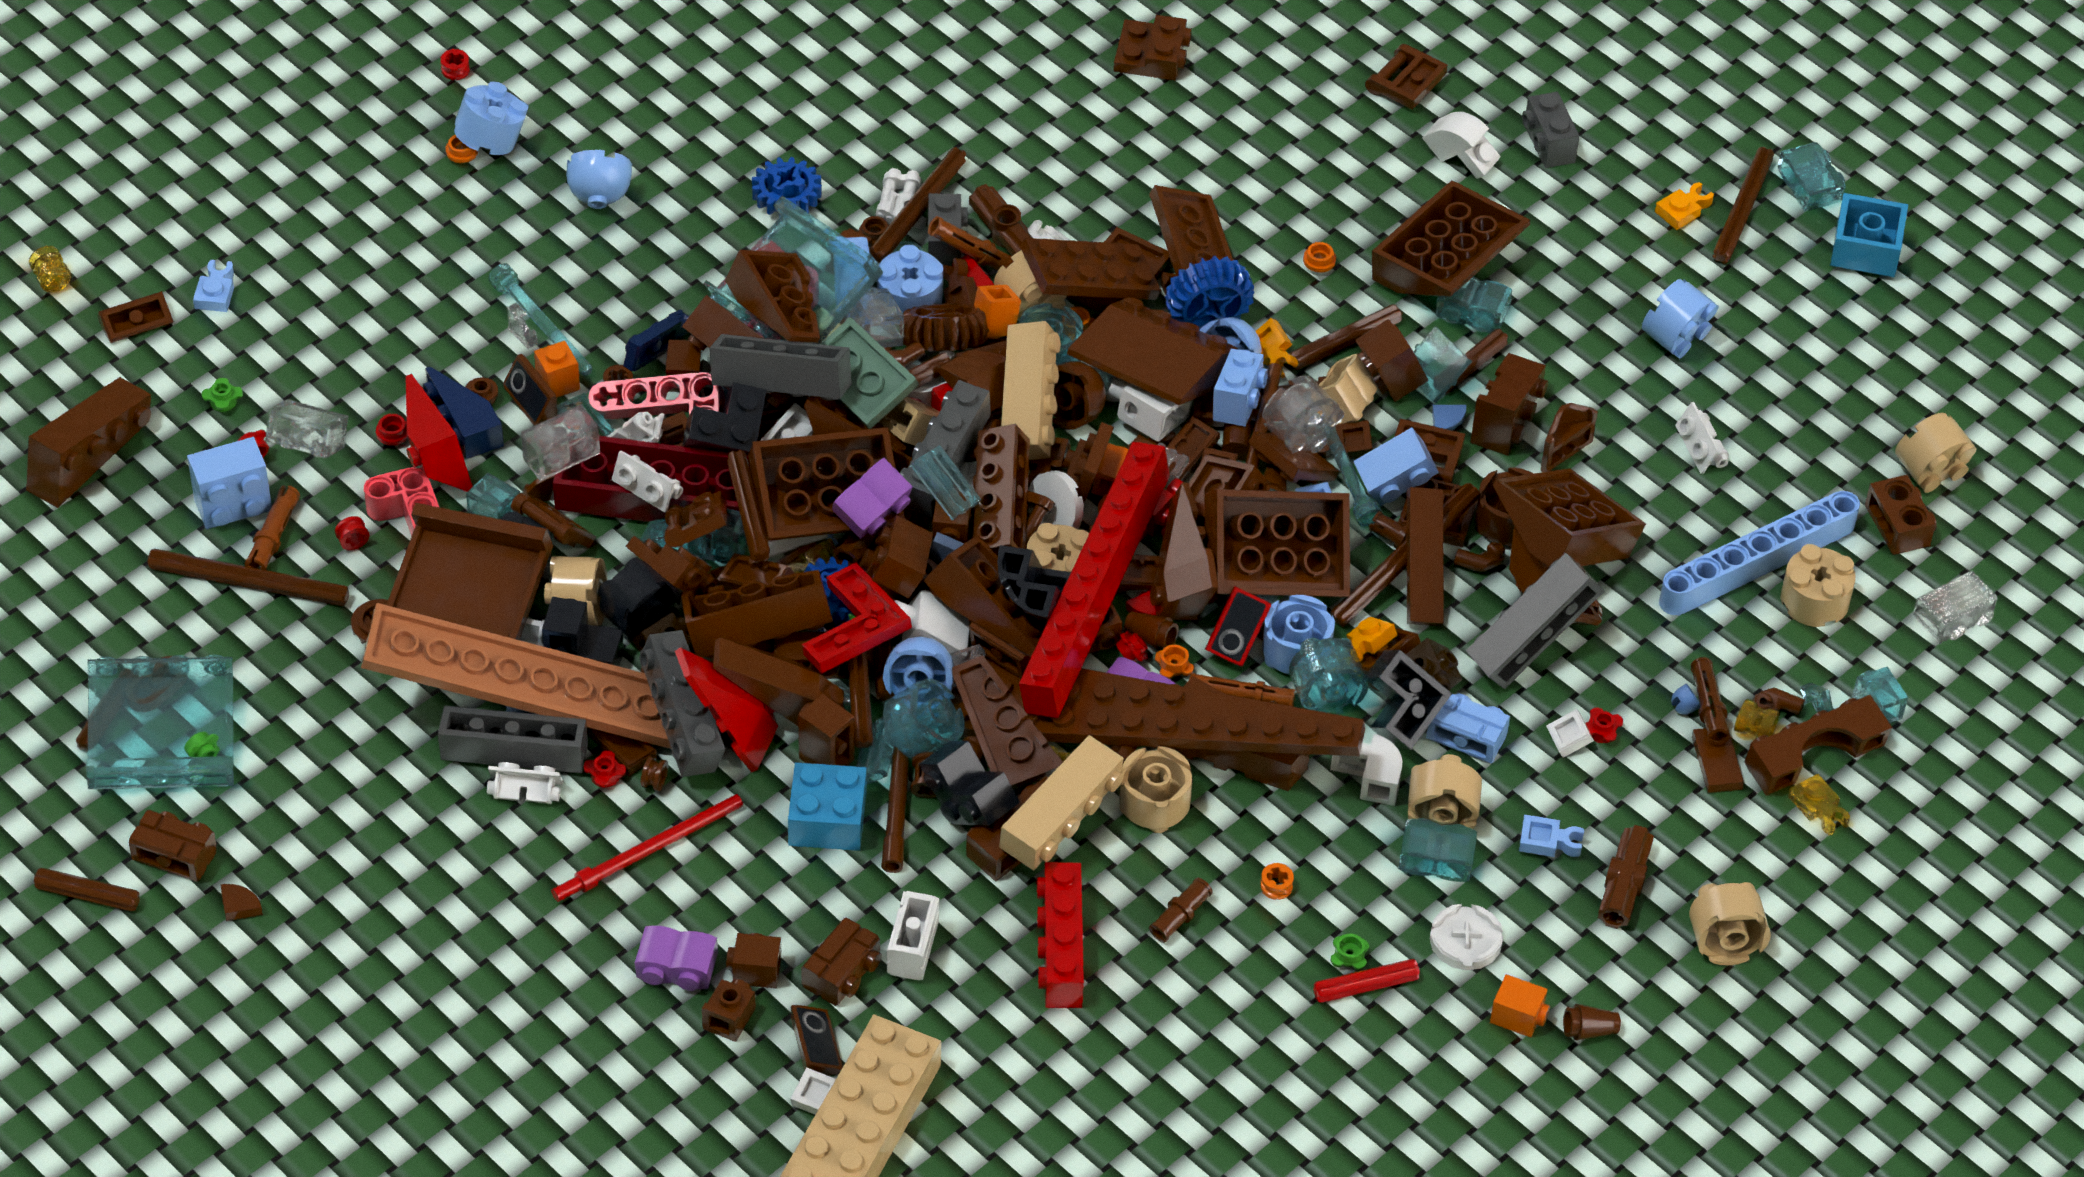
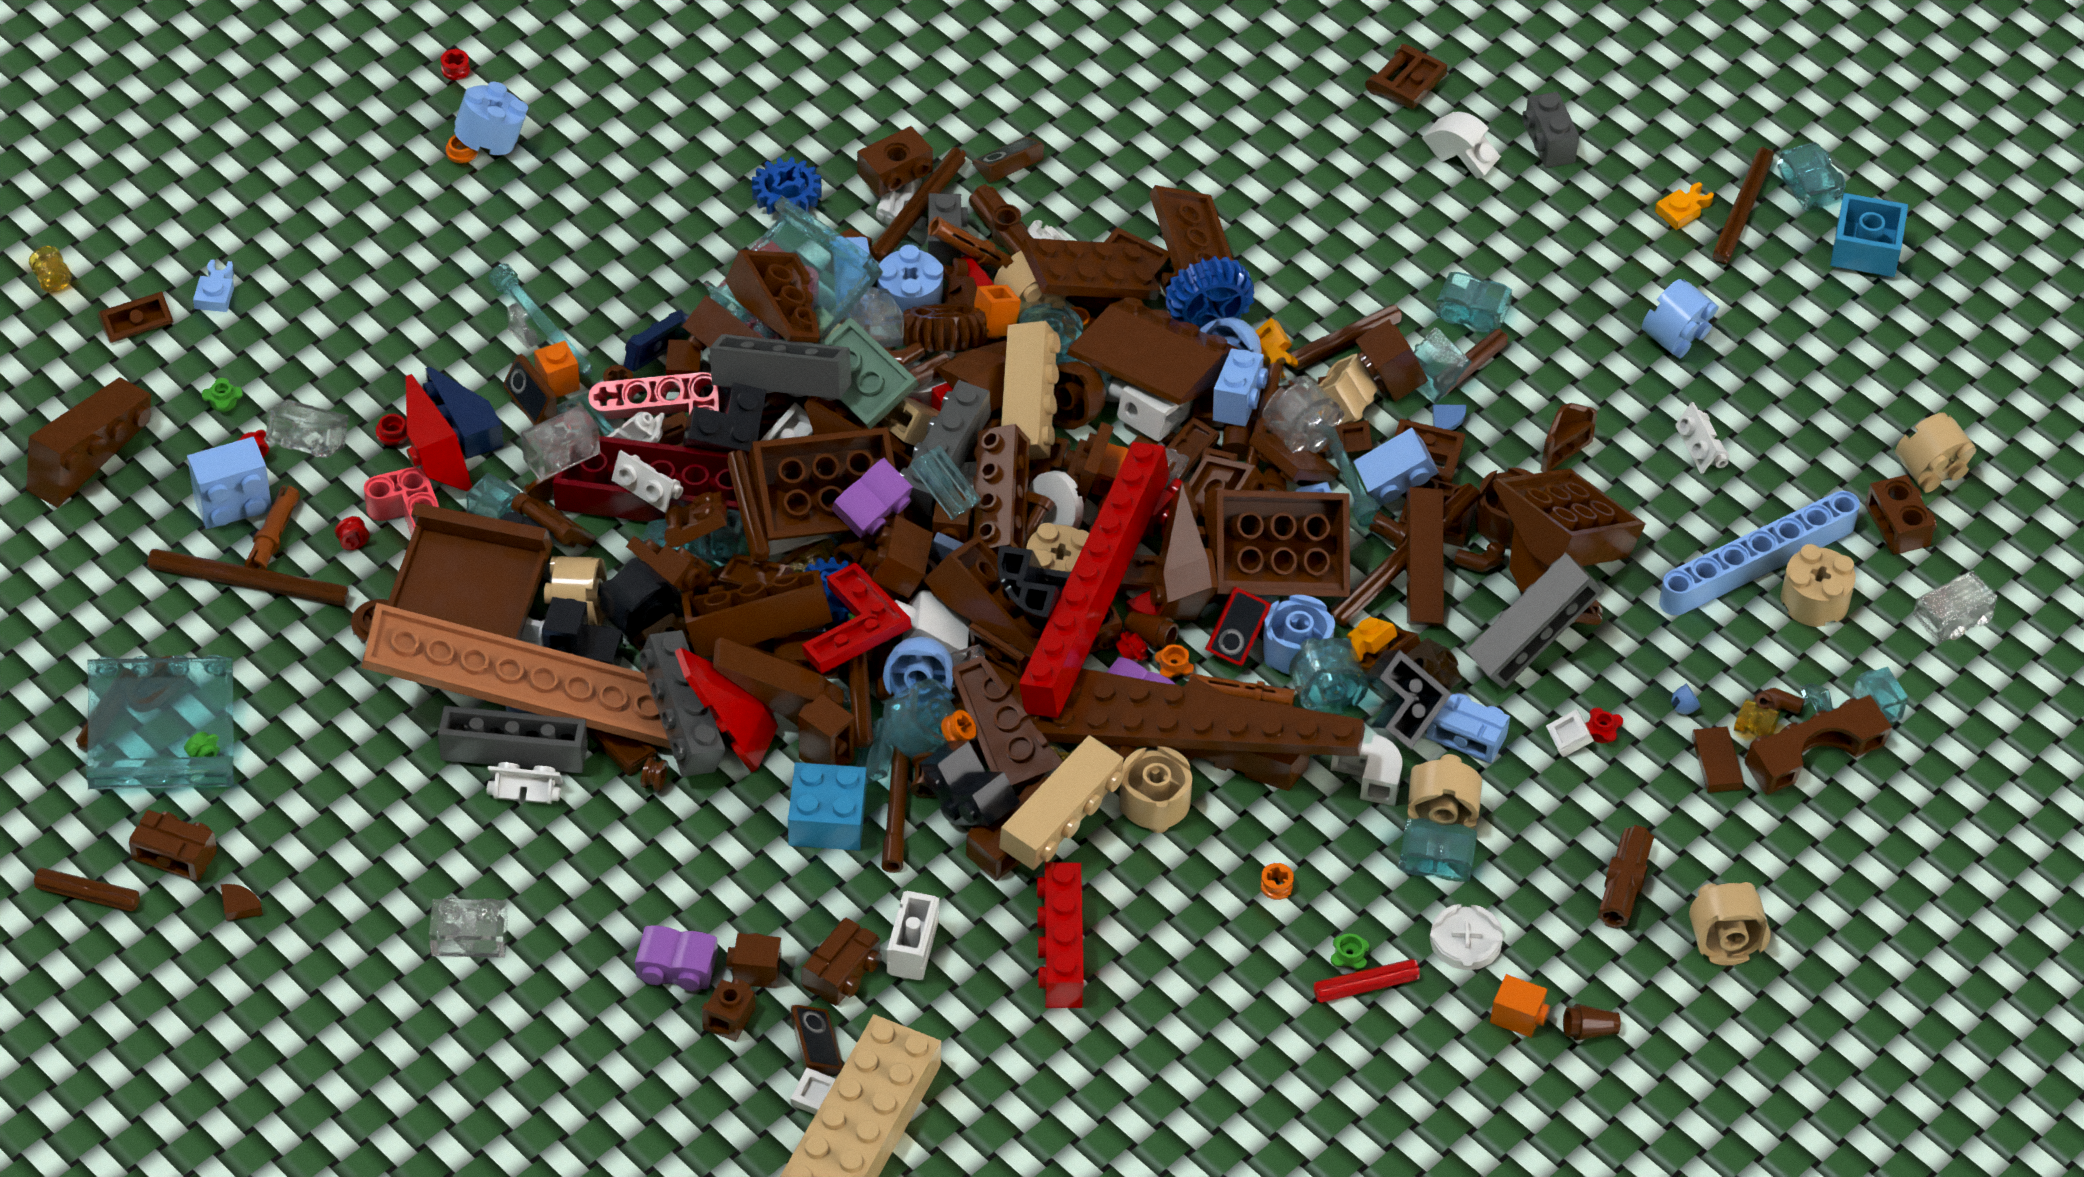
reddish brown plate [465,377,498,406] -> none
red bar [551,794,743,902] -> none
light blue cylinder [566,150,632,209] -> none
red plate [583,751,626,788] -> none
reddish brown plate [859,216,889,245] -> none
reddish brown plate [1113,15,1192,81] -> none
reddish brown pin [1149,877,1213,943] -> none
orange plate [1303,242,1336,272] -> none
reddish brown slope [1372,180,1530,297] -> none
reddish brown wedge [1470,353,1549,456] -> none
light blue plate [1519,815,1584,857] -> none
reddish brown pin [1691,657,1730,745] -> none
clear yellow plate [1788,774,1850,836] -> none
none -> clear brick [429,898,508,958]
none -> reddish brown brick [857,126,933,197]
none -> orange bush [941,710,976,742]
none -> reddish brown slope [972,137,1044,184]

